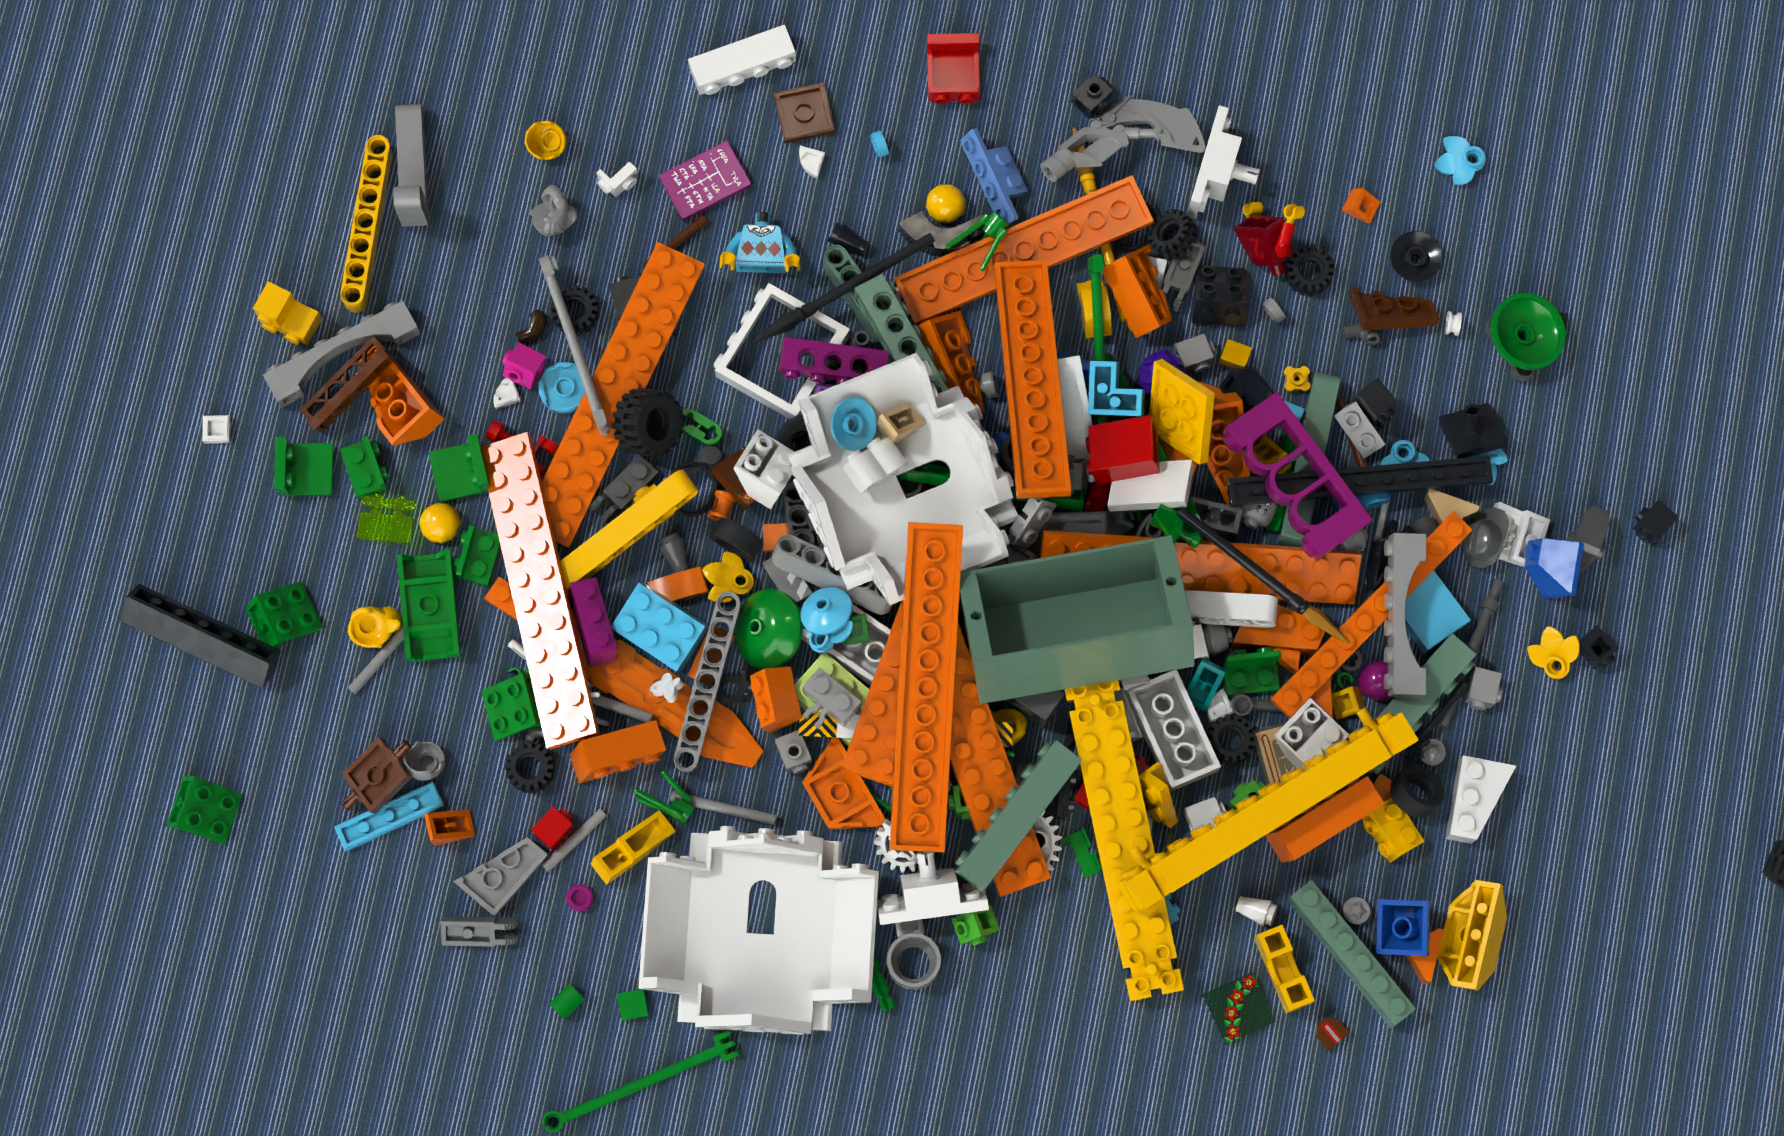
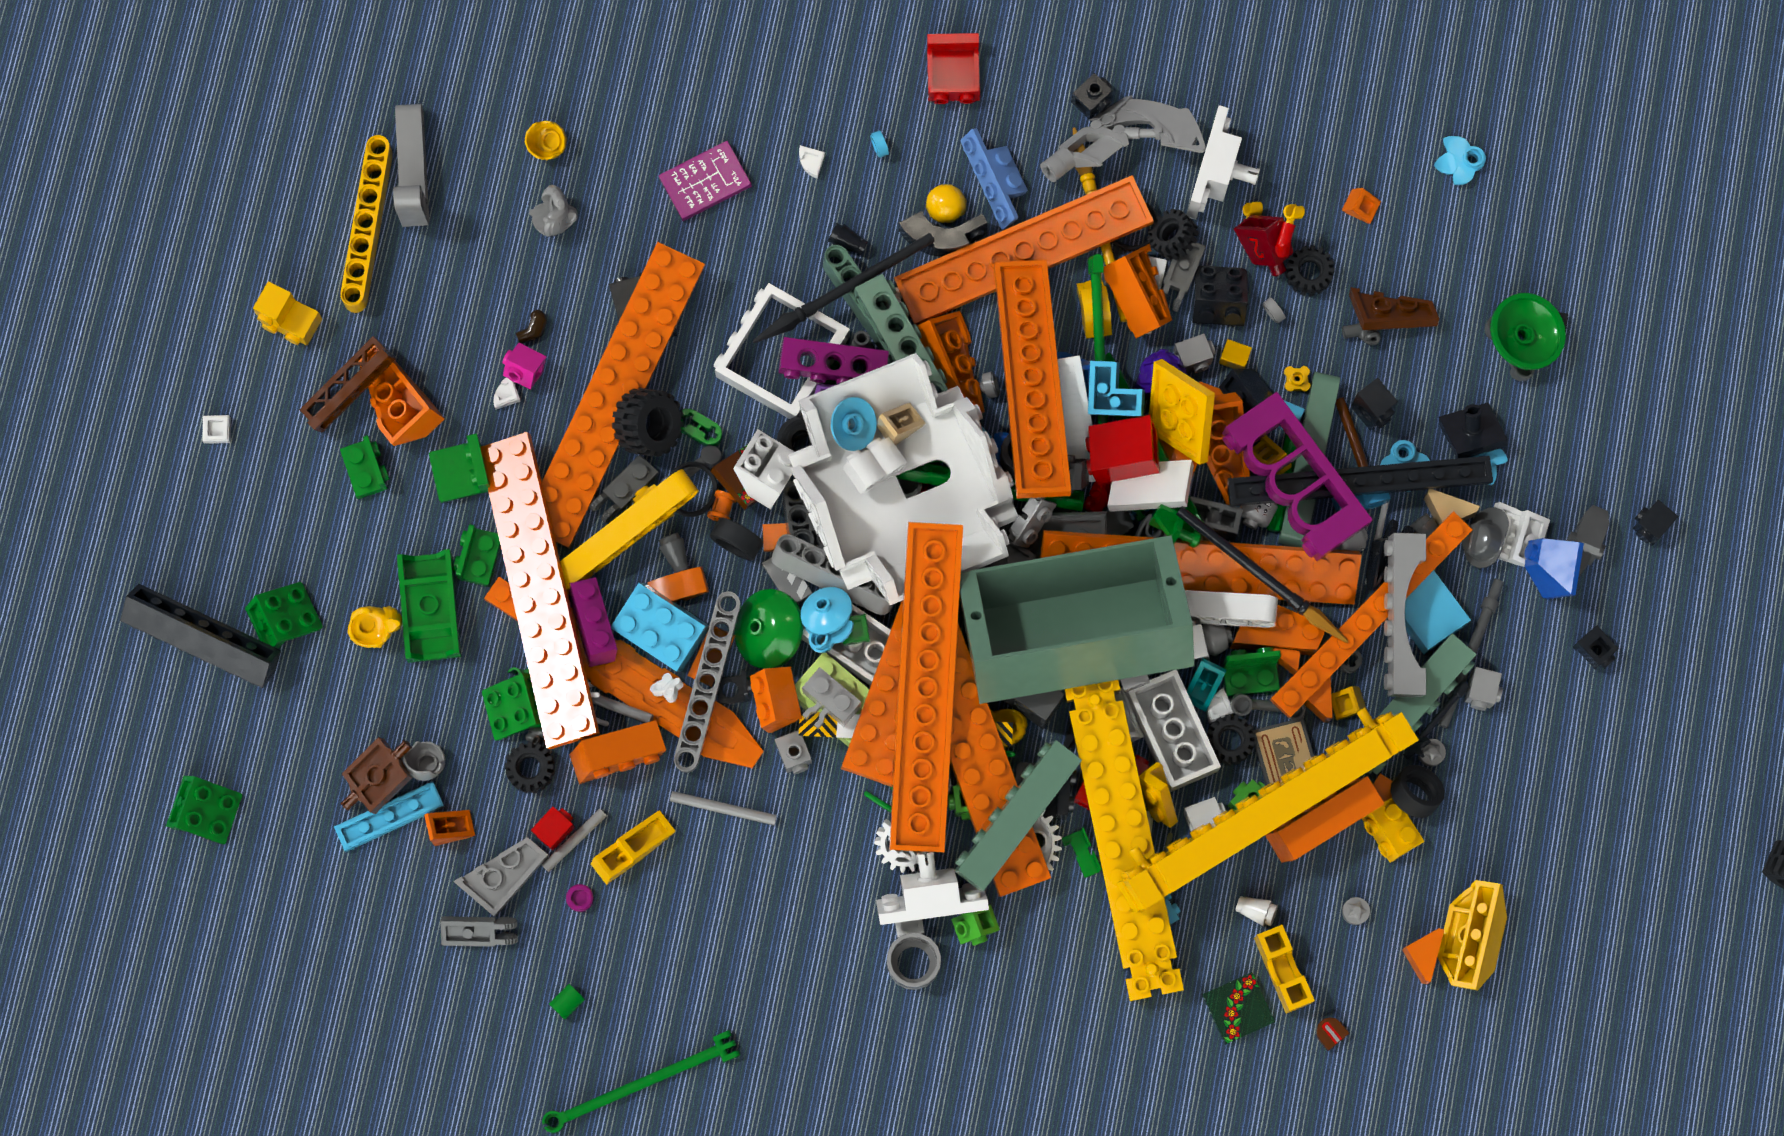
light grey arch [263,300,420,408] -> none
green bracket [274,437,333,496] -> none
light grey bar [348,625,404,695] -> none
clear neon green plate [356,494,416,545] -> none
yellow hair [419,503,462,544] -> none
red bar [485,419,559,477] -> none
white piece [508,639,526,660] -> none
light grey hinge [538,255,610,436] -> none
medium azure tile [539,362,585,414] -> none
black tyre [550,285,599,336] -> none
white bracket [596,162,638,197] -> none
green tile [617,989,649,1021] -> none
green plant [634,770,695,824] -> none
white panel [638,826,879,1035] -> none
reddish brown bar [643,215,709,267] -> none
white brick [688,24,796,95] -> none
yellow plate [702,552,754,603] -> none
medium azure torso [719,212,801,274] -> none
reddish brown tile [774,82,835,143] -> none
orange wing [802,737,885,830] -> none
green axle [872,958,895,1012] -> none
green plant [945,211,1009,271] -> none
white slope [1274,698,1349,769] -> none
sand green brick [1287,880,1416,1029] -> none
light grey hinge [1334,401,1386,458] -> none
green hand [1334,668,1353,688] -> none
magenta hair [1357,661,1394,702] -> none
blue slope [1376,899,1430,956] -> none
black dish [1390,231,1442,282] -> none
white bush [1444,311,1462,336] -> none
white wedge [1445,755,1516,844] -> none
yellow plate [1528,626,1580,679] -> none

